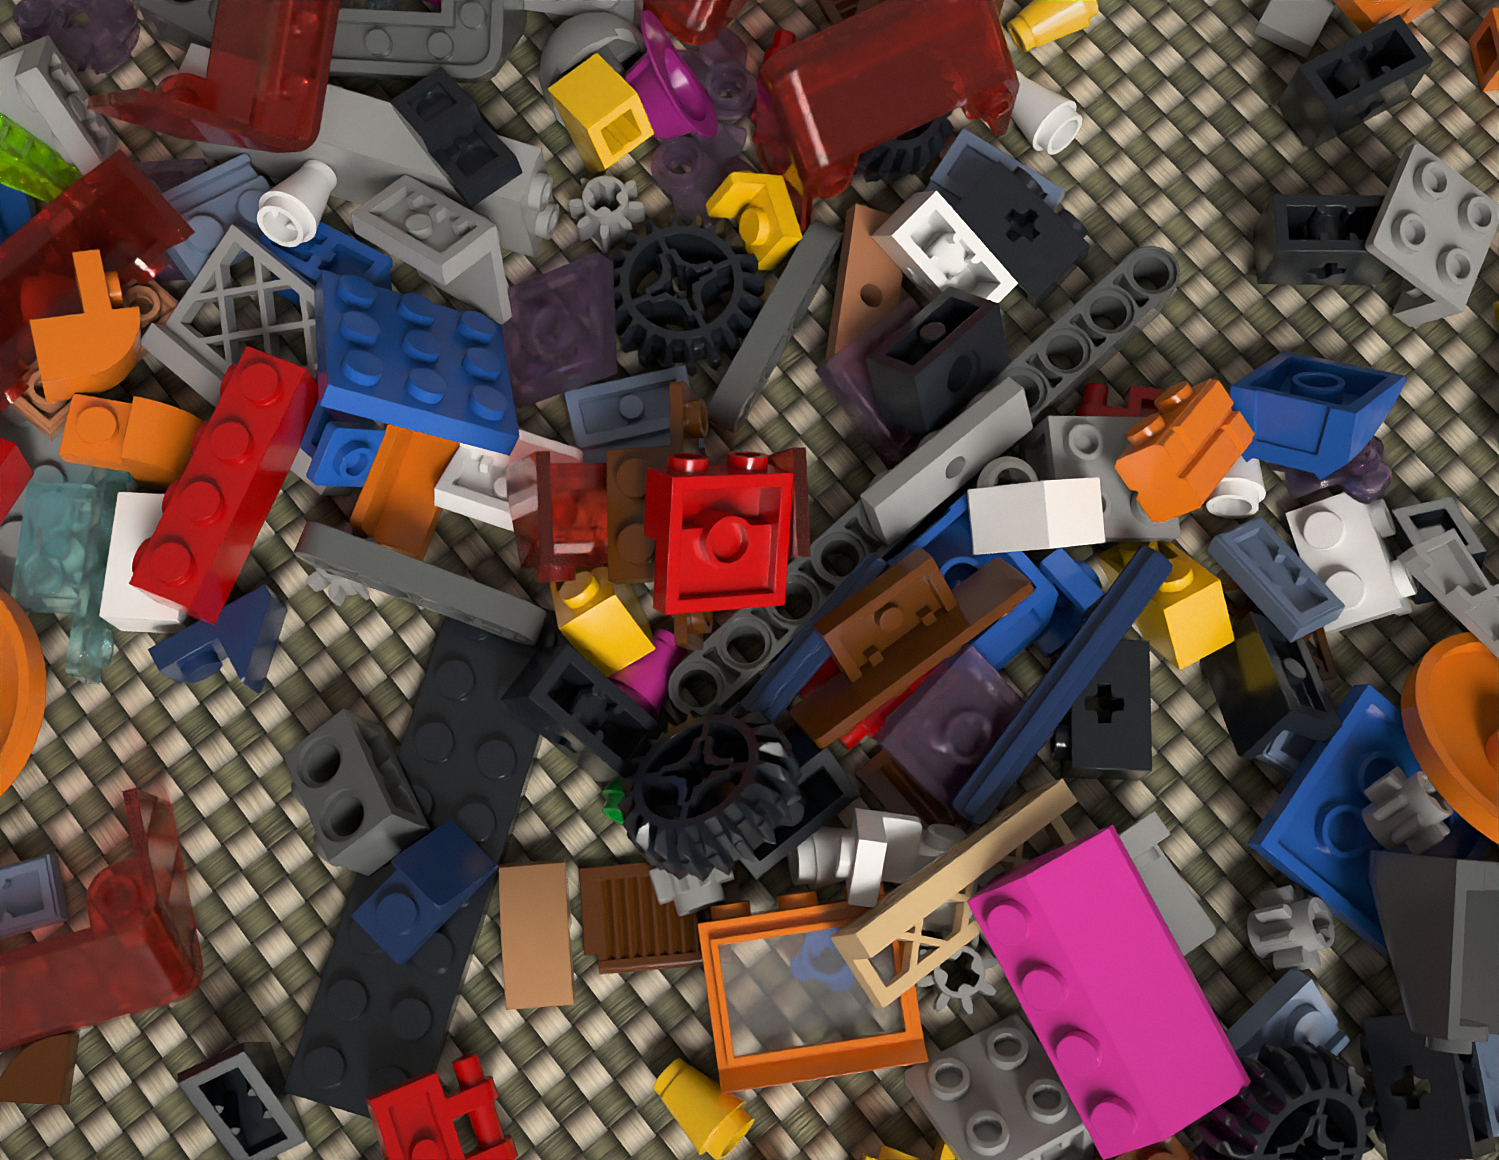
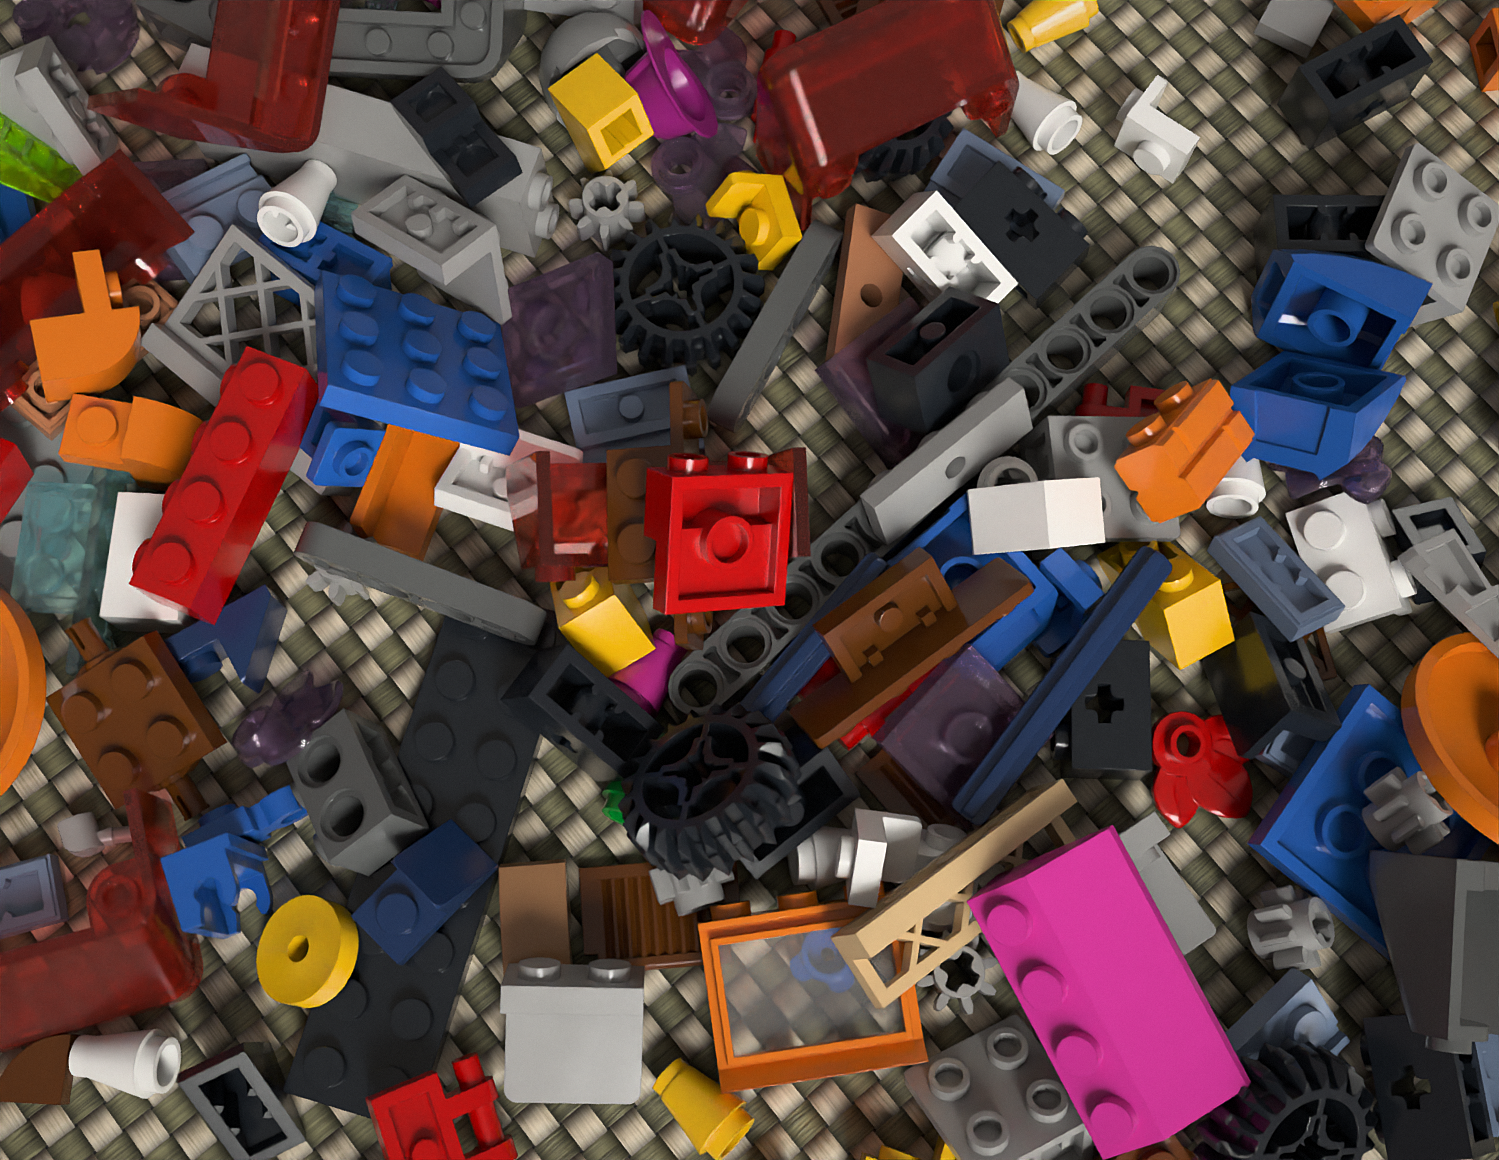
none -> reddish brown plate [46,617,227,821]
none -> light grey hand [57,812,160,858]
none -> white cone [69,1029,181,1099]
none -> blue hinge [160,832,273,939]
none -> blue plate [181,785,308,848]
none -> clear purple plate [231,668,344,768]
none -> yellow piece [256,895,359,1008]
none -> clear light blue piece [320,189,358,234]
none -> light grey bracket [500,957,645,1104]
none -> white bracket [1114,75,1200,184]
none -> red plate [1151,711,1253,829]
none -> blue slope [1251,249,1433,370]

